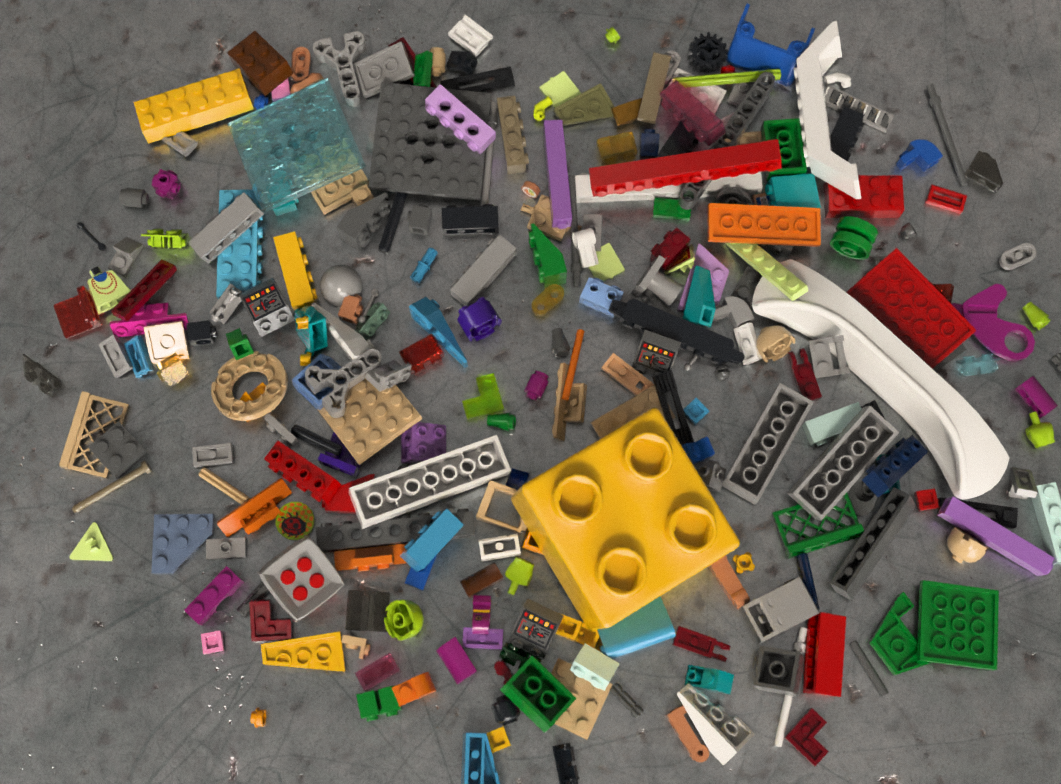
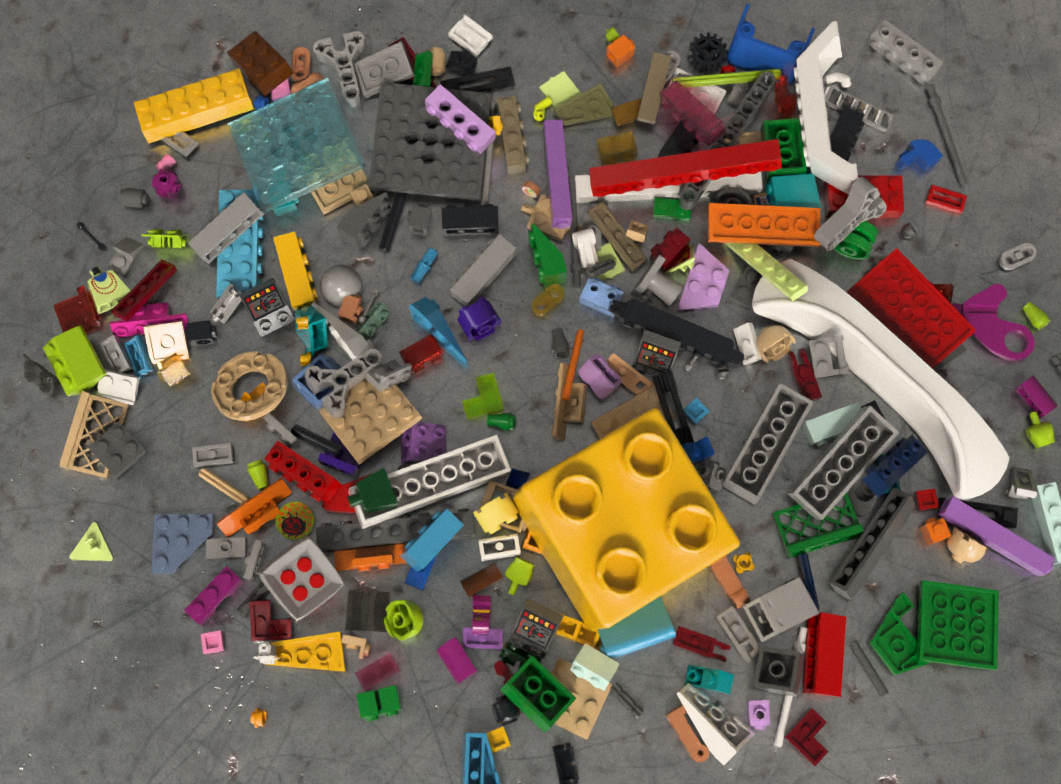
dark tan bar [72,460,152,513] -> none
green brick [226,328,254,360] -> none
orange brick [392,672,436,707] -> none
magenta brick [524,371,549,400] -> none
dark blue bracket [639,129,660,156] -> none
teal slope [682,266,716,327] -> none
light grey brick [712,296,754,329] -> none
clear light blue hinge [956,353,1000,377] -> none
clear smoke slope [964,151,1003,193] -> none
none -> lime slope [43,325,107,396]
none -> white plate [97,369,140,405]
none -> bright pink hinge [155,154,176,171]
none -> light grey plate [243,540,265,581]
none -> lime cone [247,460,269,490]
none -> white hinge [254,642,281,664]
none -> dark green torso [347,468,398,513]
none -> light yellow brick [473,492,519,534]
none -> yellow plate [488,116,503,136]
none -> lavender brick [578,354,622,400]
none -> dark grey axle [585,258,616,279]
none -> dark tan tile [587,201,647,272]
none -> orange brick [606,34,635,68]
none -> tan bracket [626,220,649,243]
none -> light grey plate [715,606,760,664]
none -> lavender brick [746,700,770,730]
none -> clear red bracket [775,76,797,115]
none -> light grey beam [814,177,887,251]
none -> light grey brick [868,20,943,85]
none -> orange brick [920,517,951,546]

